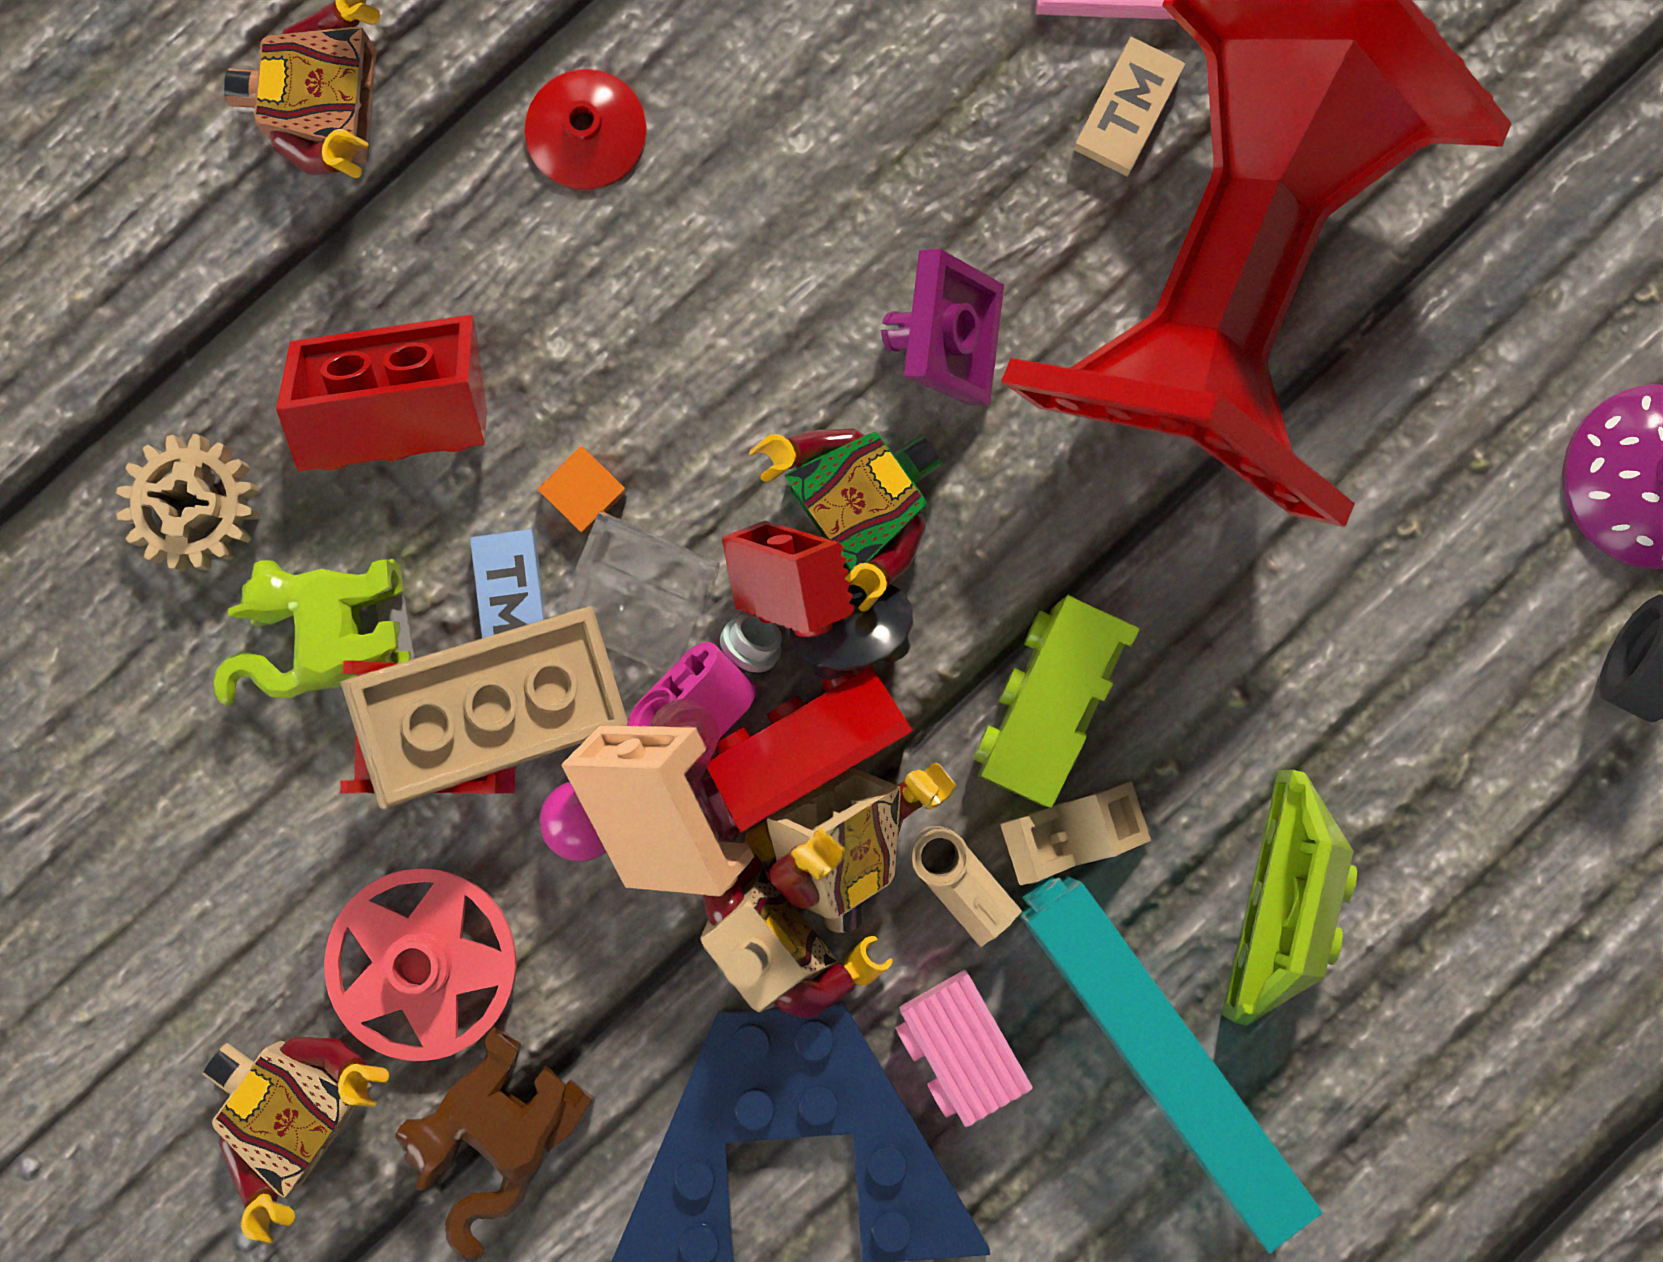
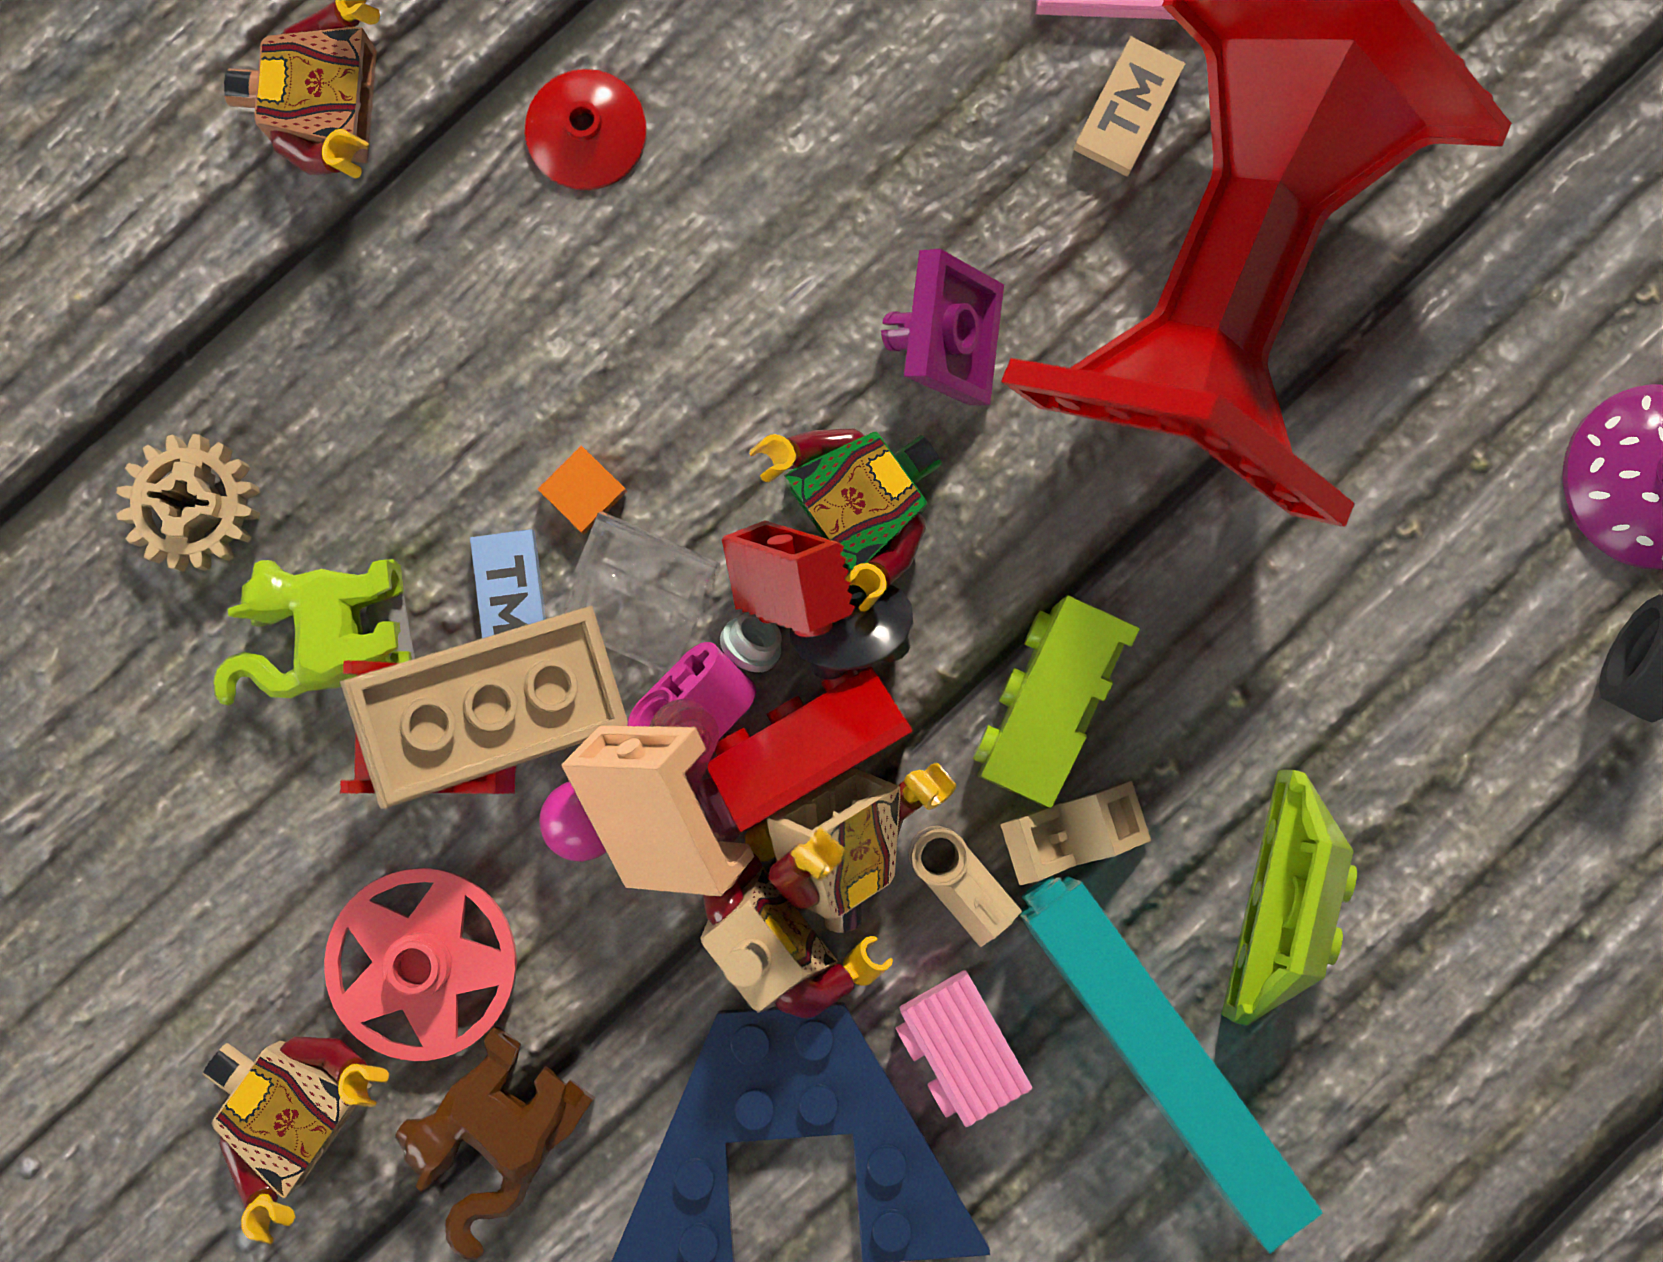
red slope [276,314,487,472] -> none

